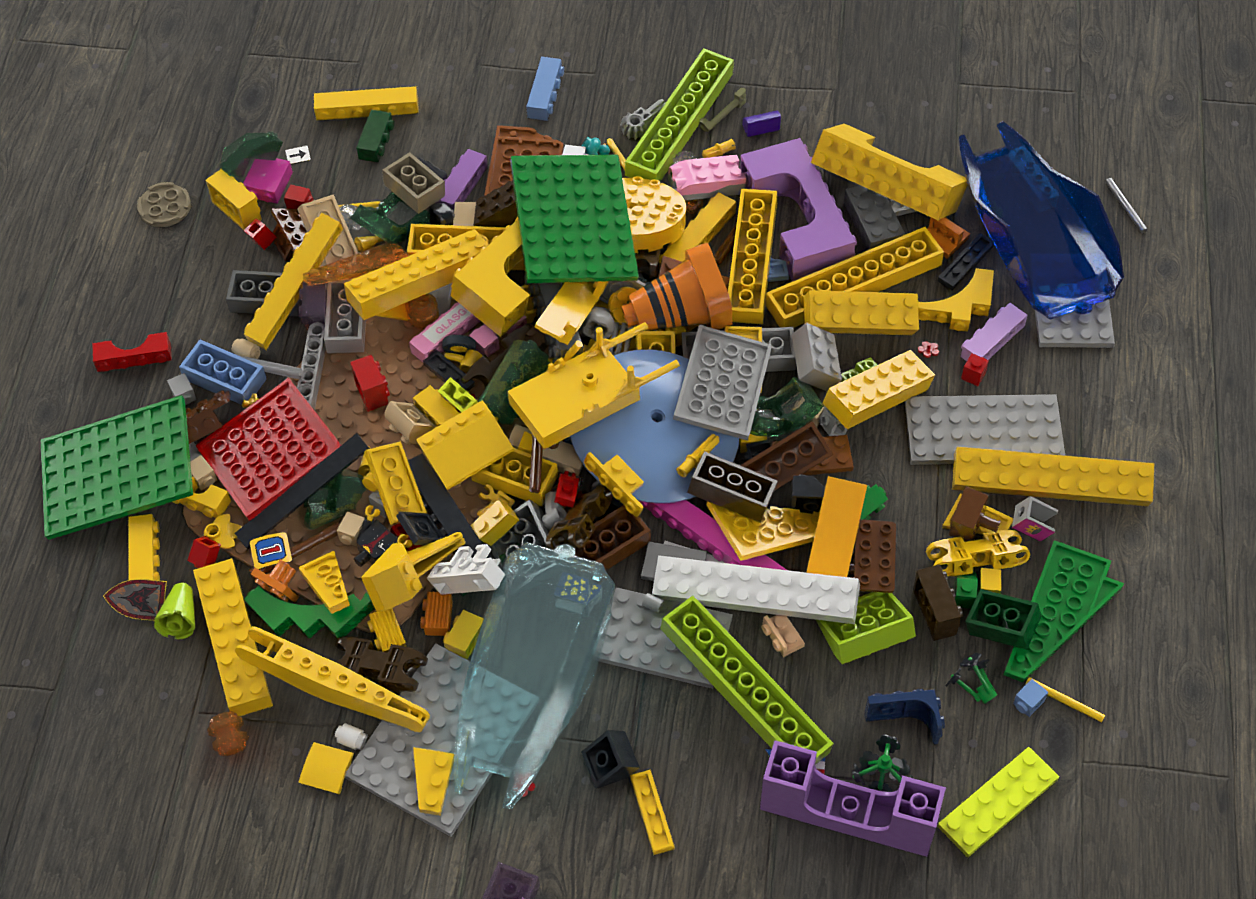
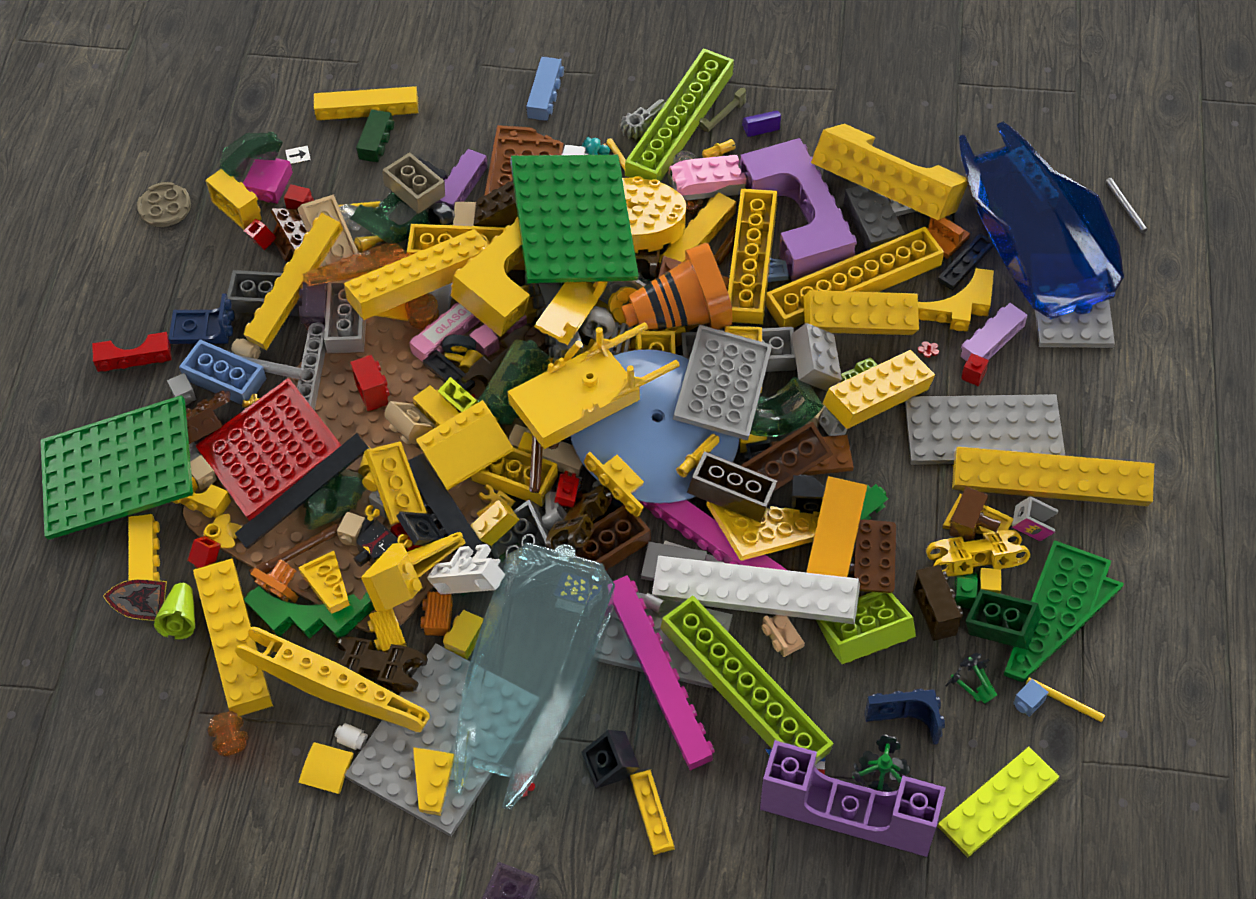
sticker [250,532,292,569] -> none
none -> dark blue bracket [168,293,235,344]
none -> dark pink brick [605,575,715,770]

